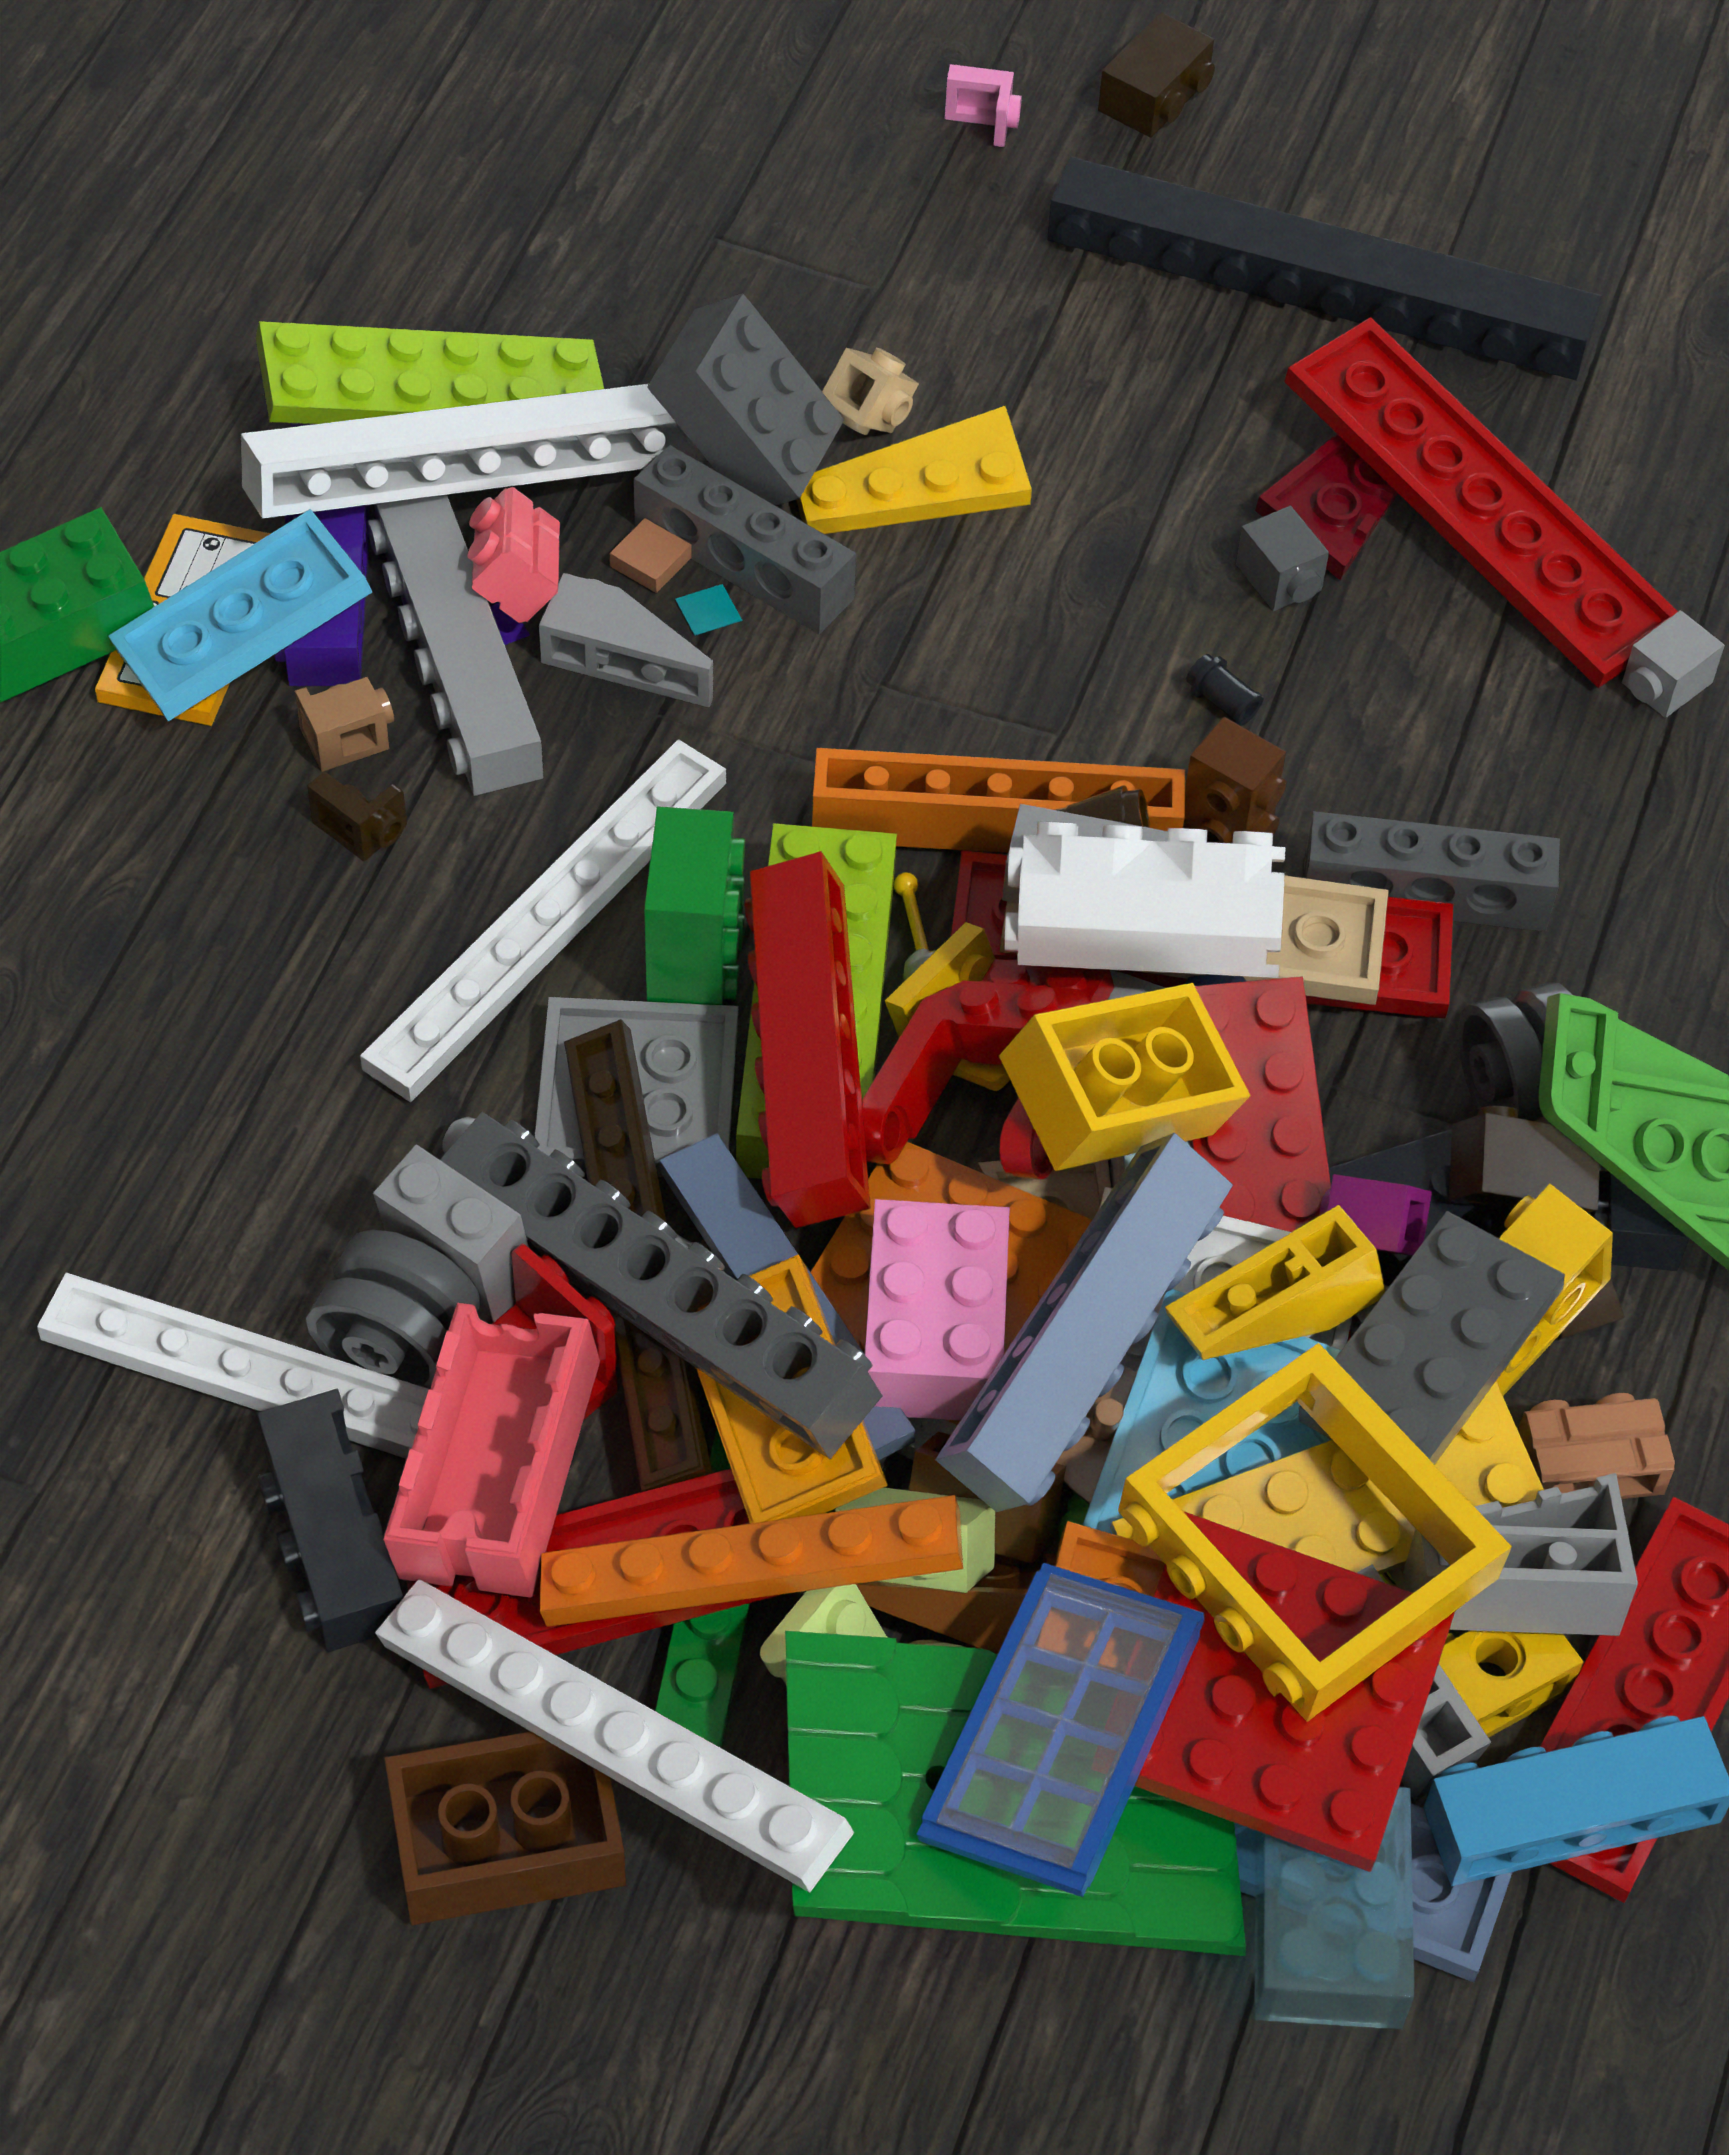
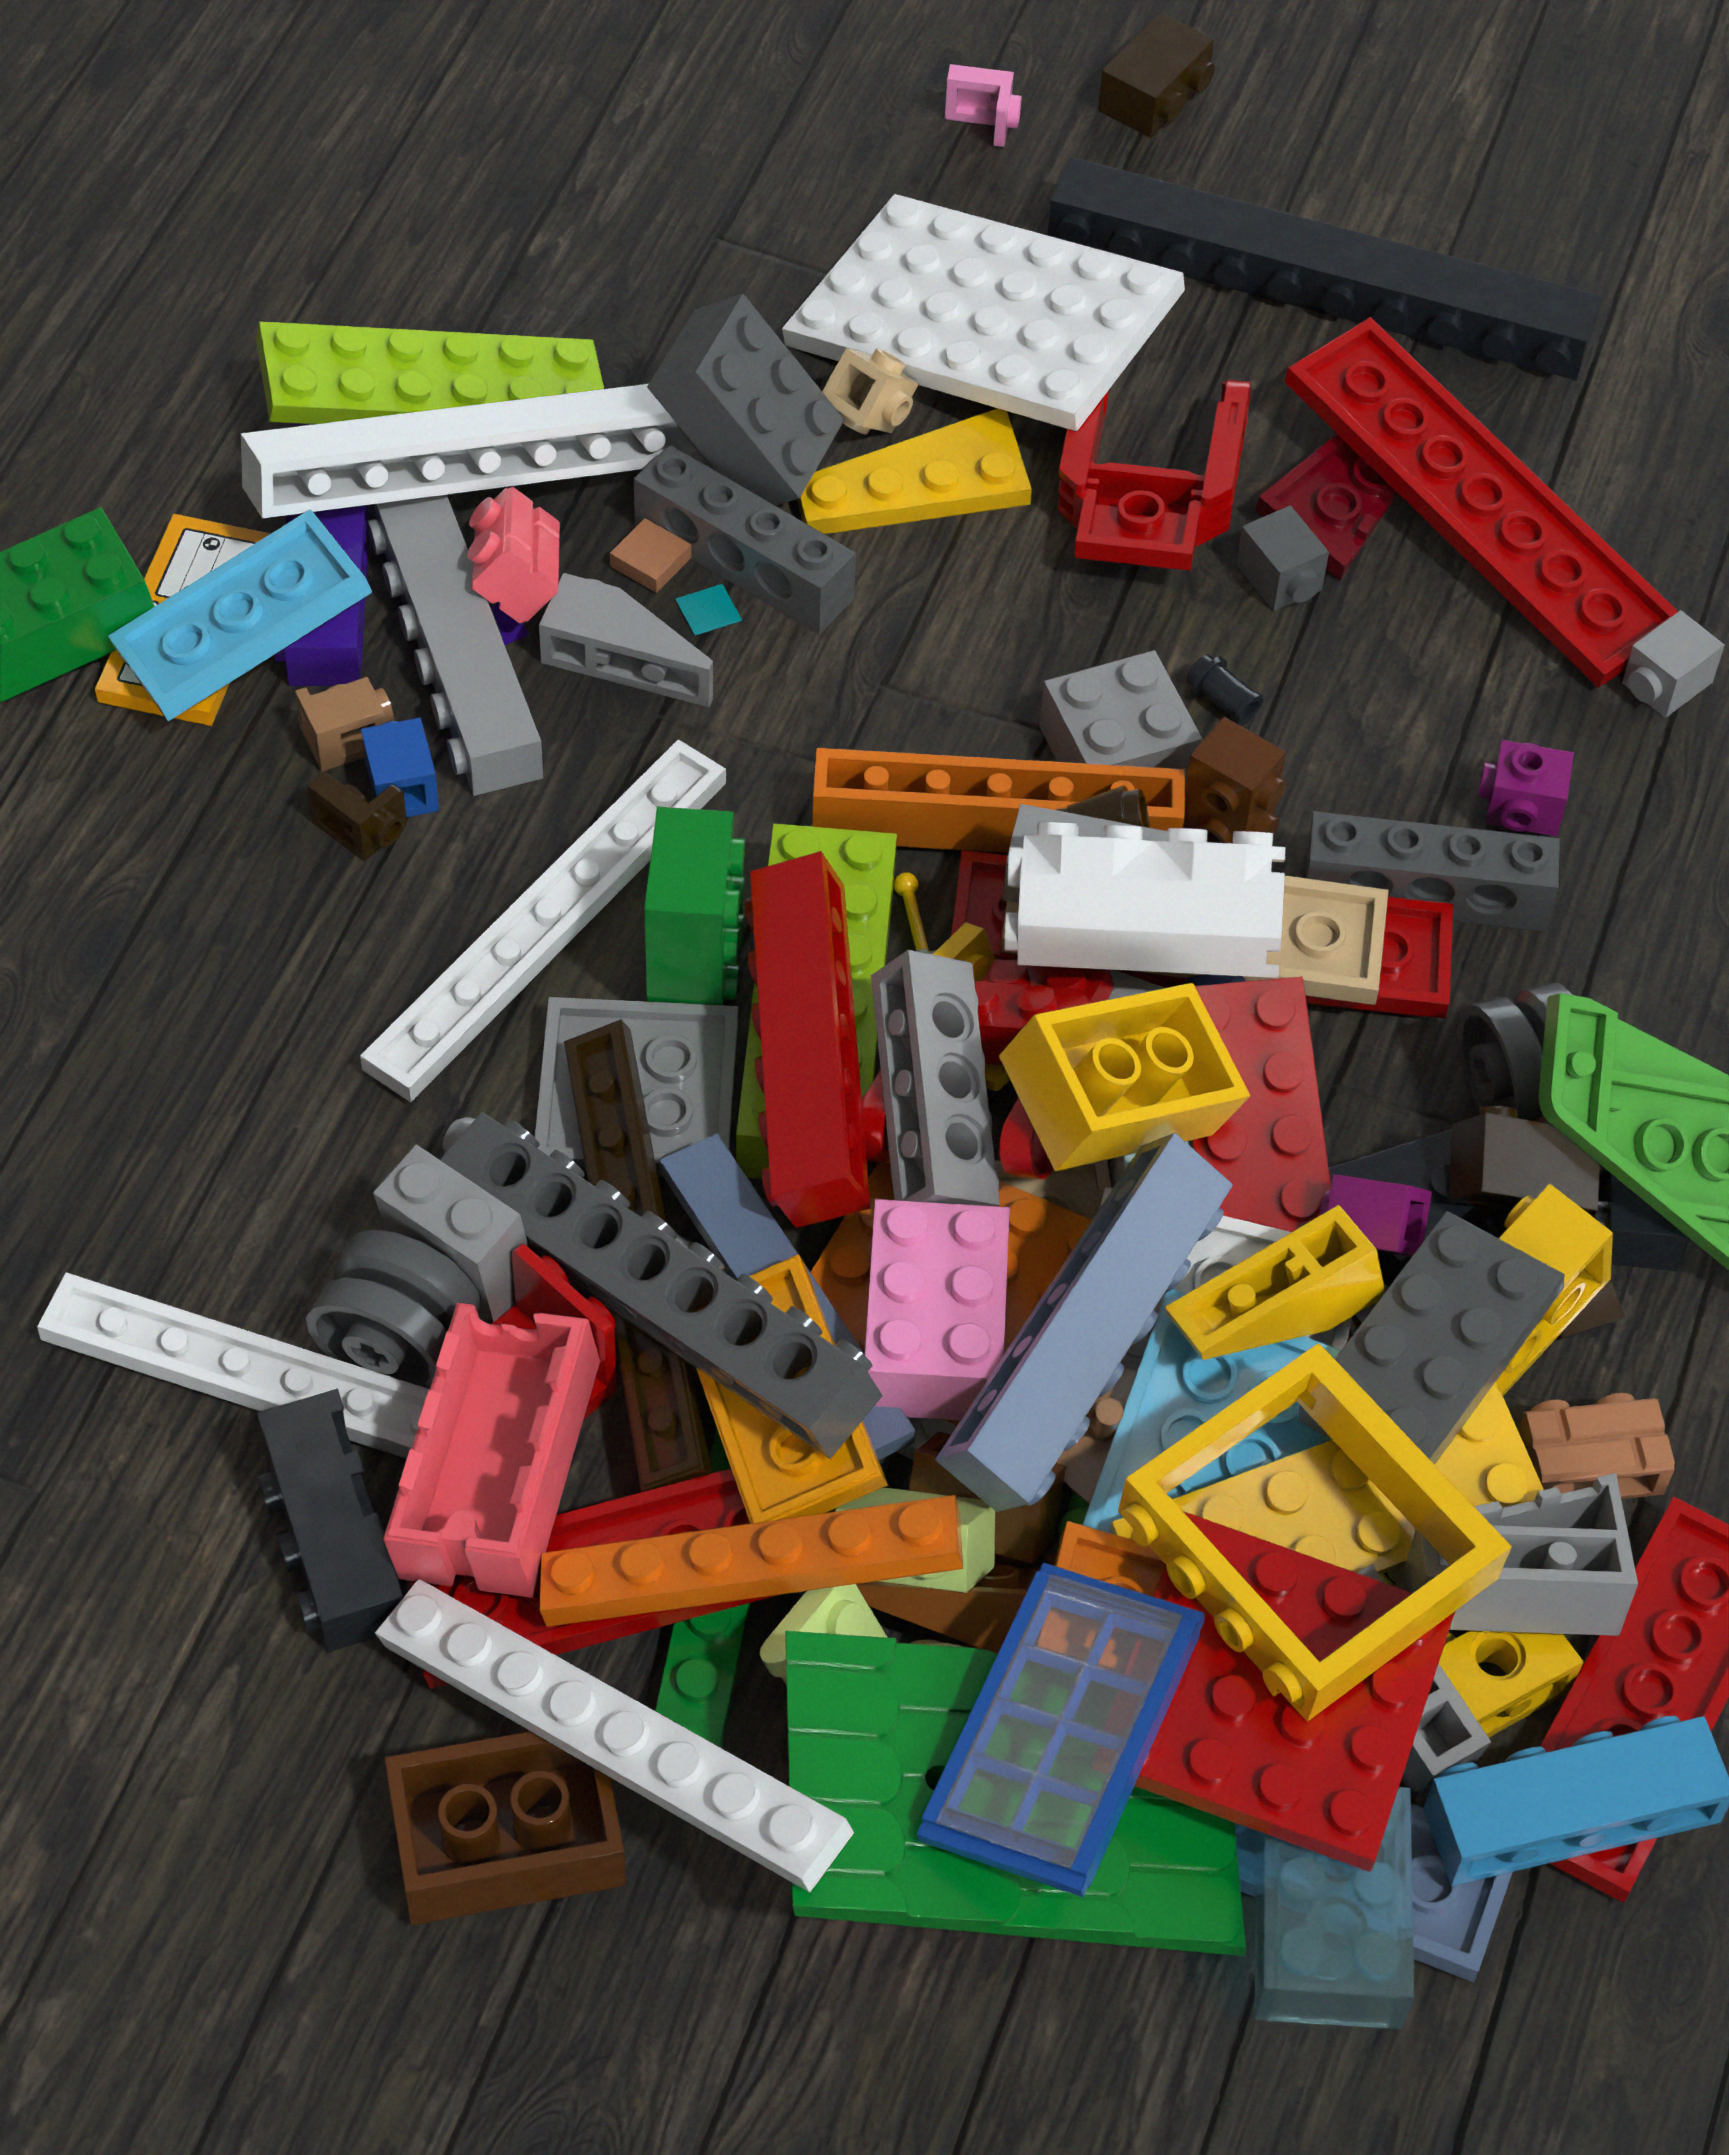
none -> blue brick [361,718,439,817]
none -> white plate [782,194,1185,431]
none -> light grey brick [871,950,1000,1207]
none -> light grey brick [1039,650,1203,786]
none -> red plate [1058,379,1251,571]
none -> magenta brick [1478,740,1574,837]

